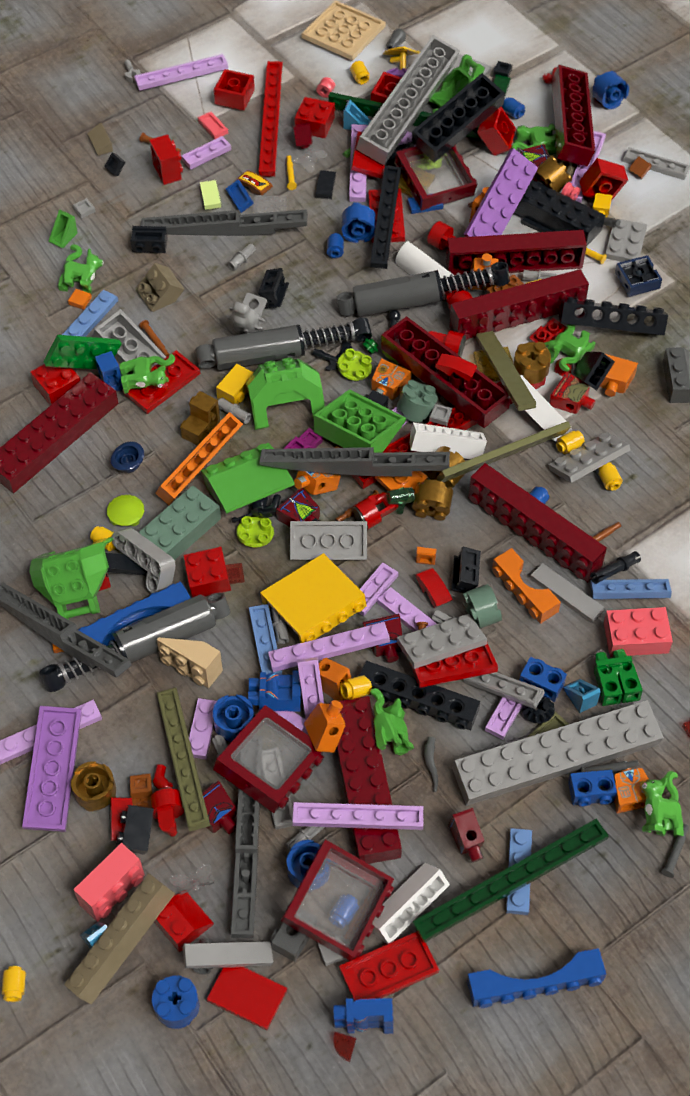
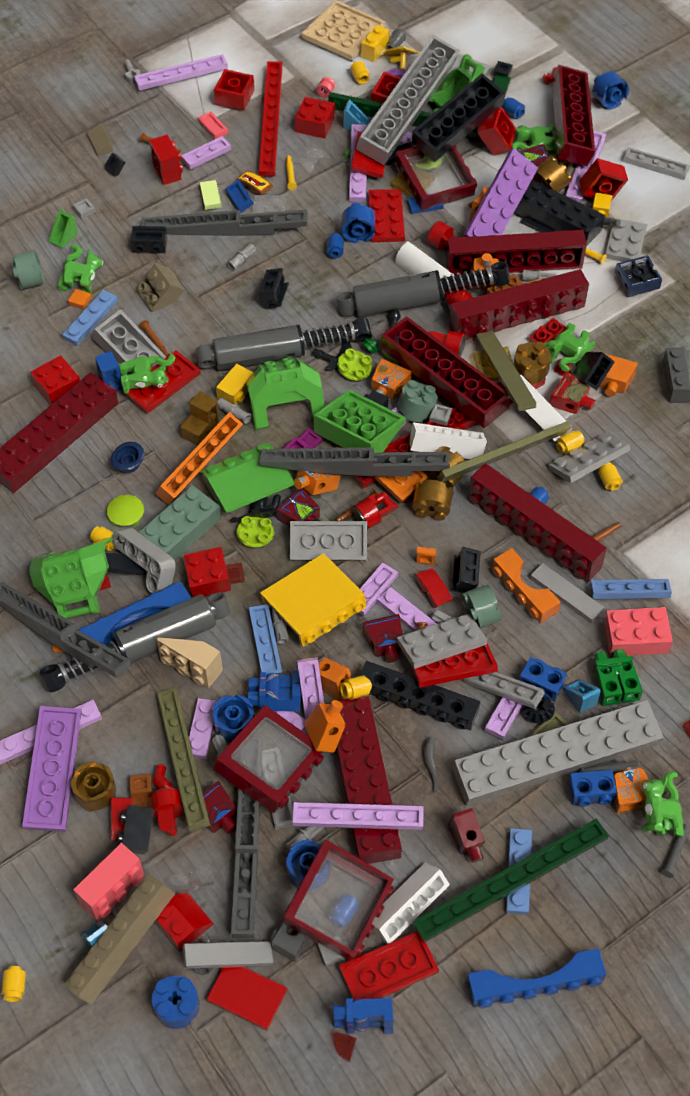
green plate [43,335,122,369] -> none
light grey piece [226,293,267,335] -> none
lavender plate [268,622,390,672] -> none
dark red brick [293,122,313,148] -> none
black tile [315,170,336,199] -> none
black plate [370,166,401,269] -> none
bright green animal [370,688,414,756] -> none
clear green piece [386,487,415,515] -> none
red slope [435,354,477,382] -> none
black brick [558,297,668,335] -> none
coral wheel [561,182,581,200] -> none
black pin [590,551,641,584] -> none
dark orange tile [629,156,652,179] -> none
none -> sand green brick [11,251,45,290]
none -> yellow brick [361,25,390,62]

